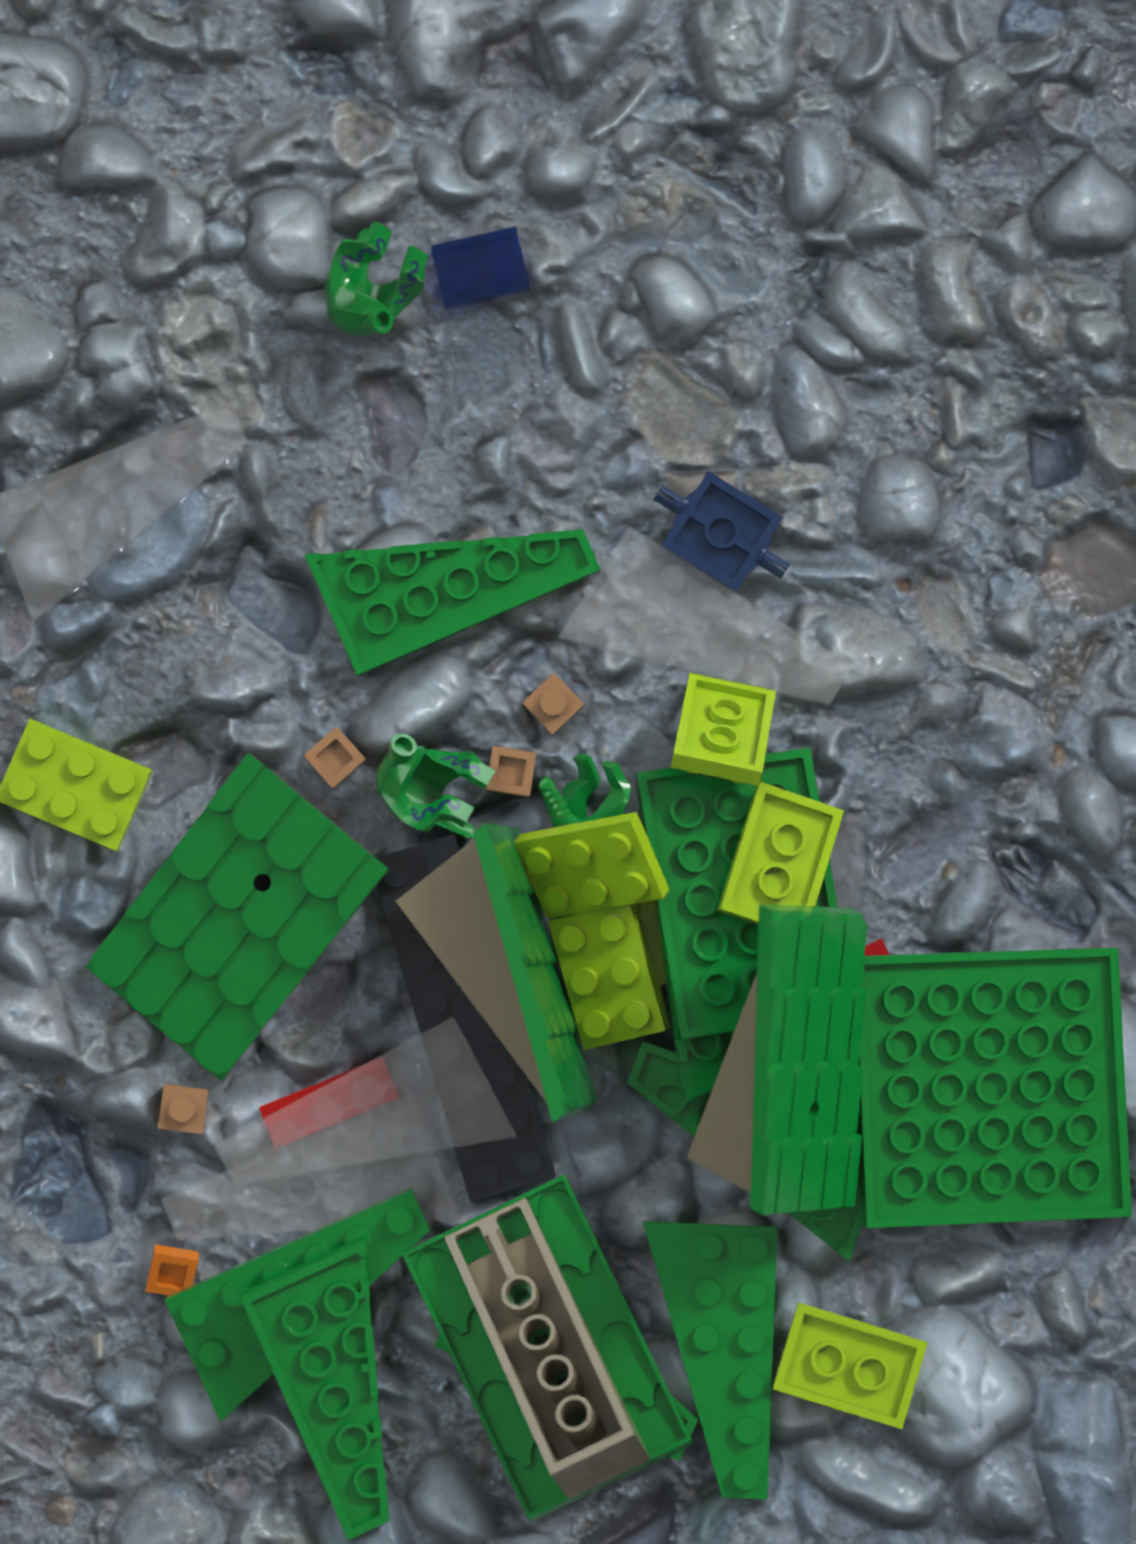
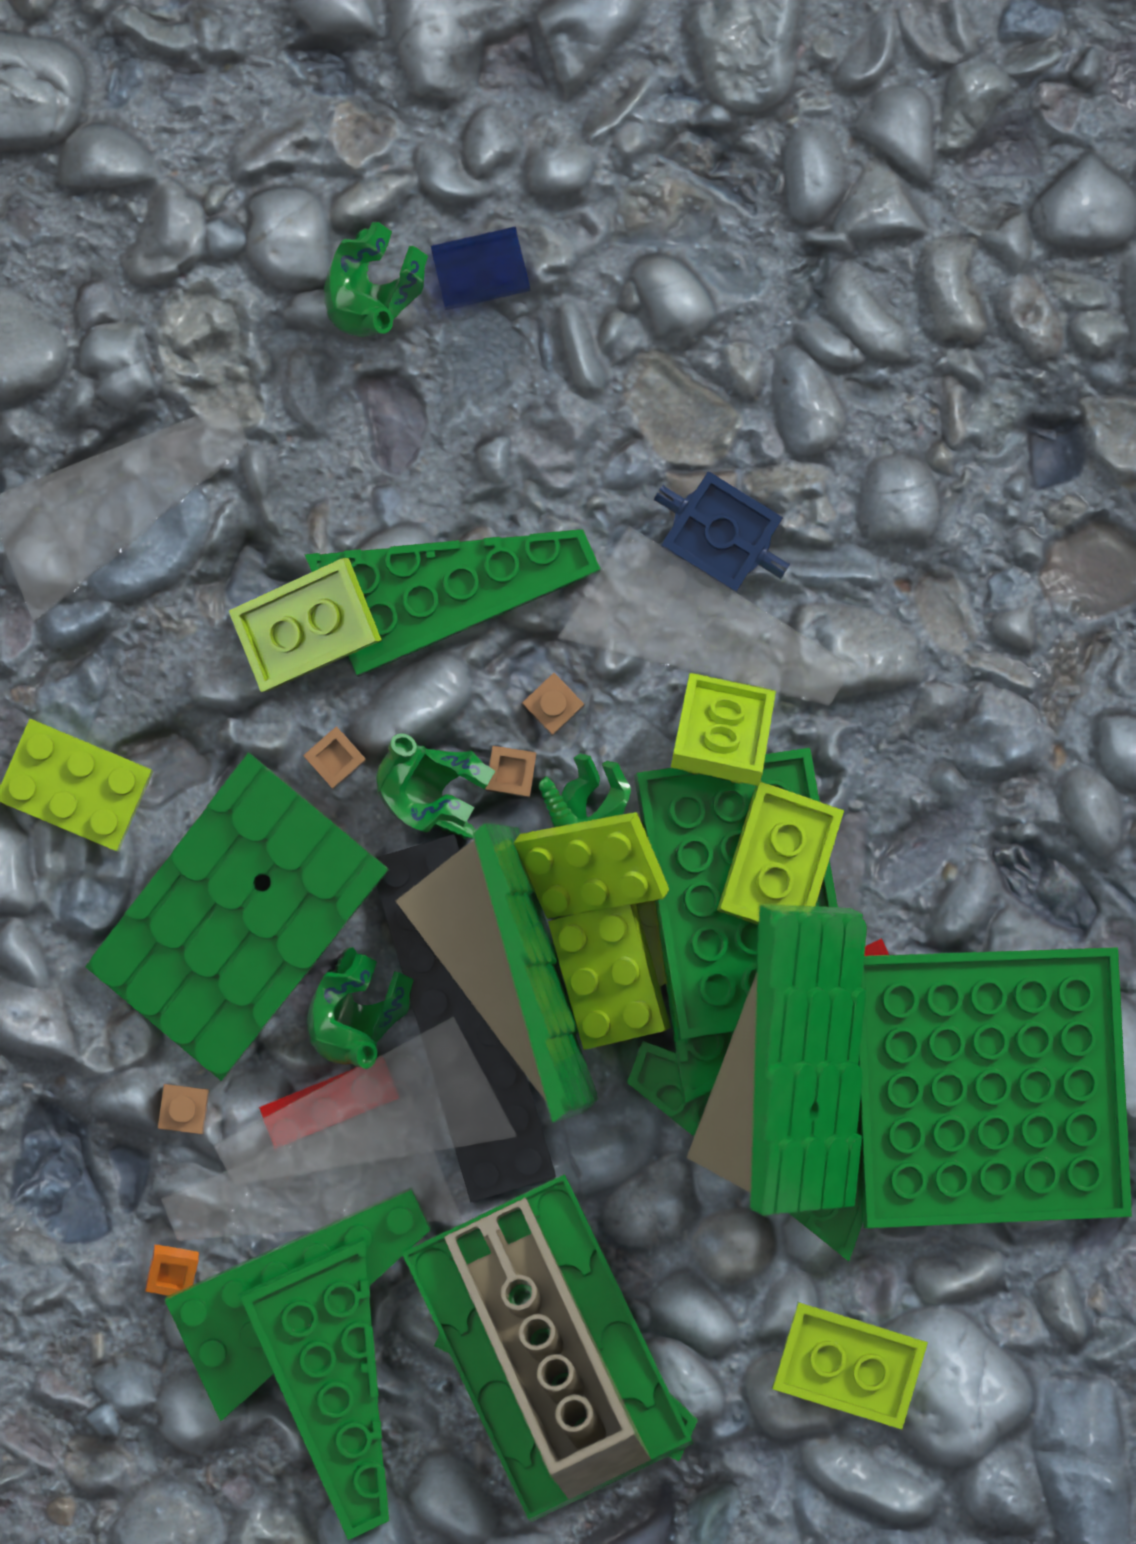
green wing [643,1221,777,1499] -> none
none -> lime plate [228,558,382,692]
none -> green piece [307,947,414,1069]

